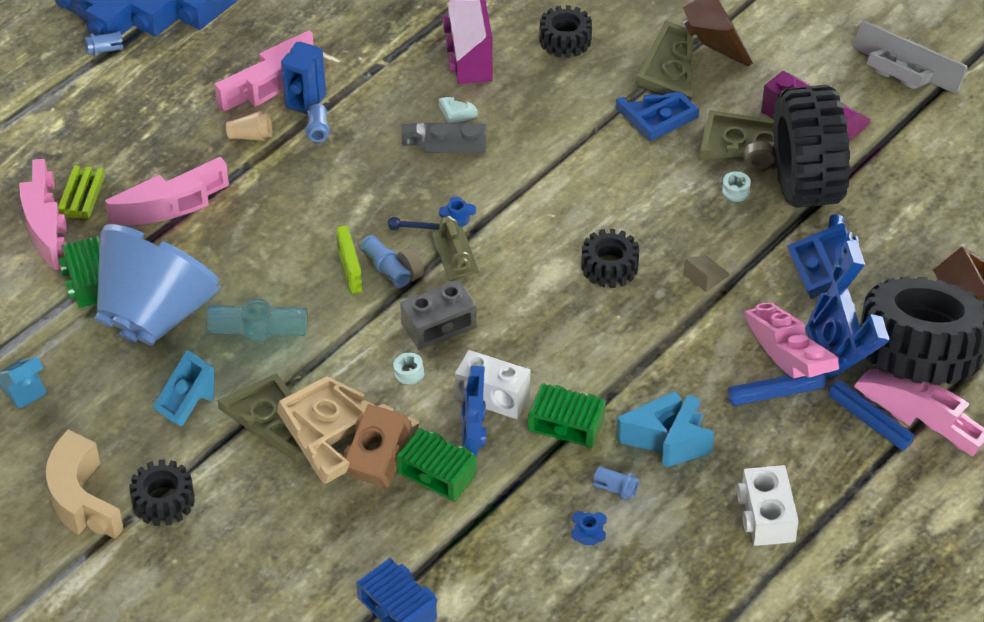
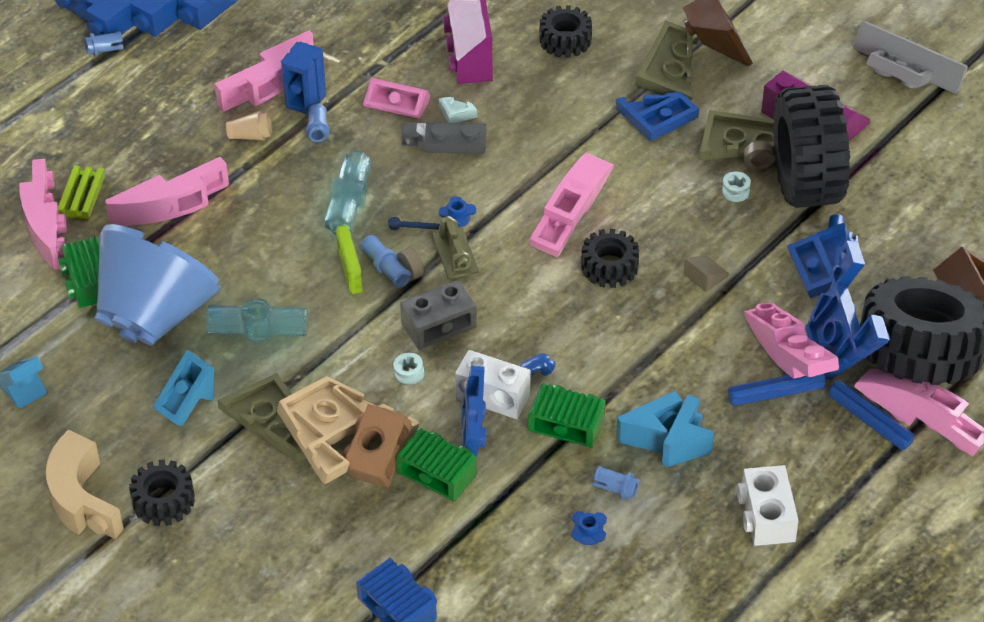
none -> clear light blue piece [325,151,372,235]
none -> bright pink slope [363,77,431,119]
none -> blue arm [519,353,556,379]
none -> bright pink slope [530,153,614,258]

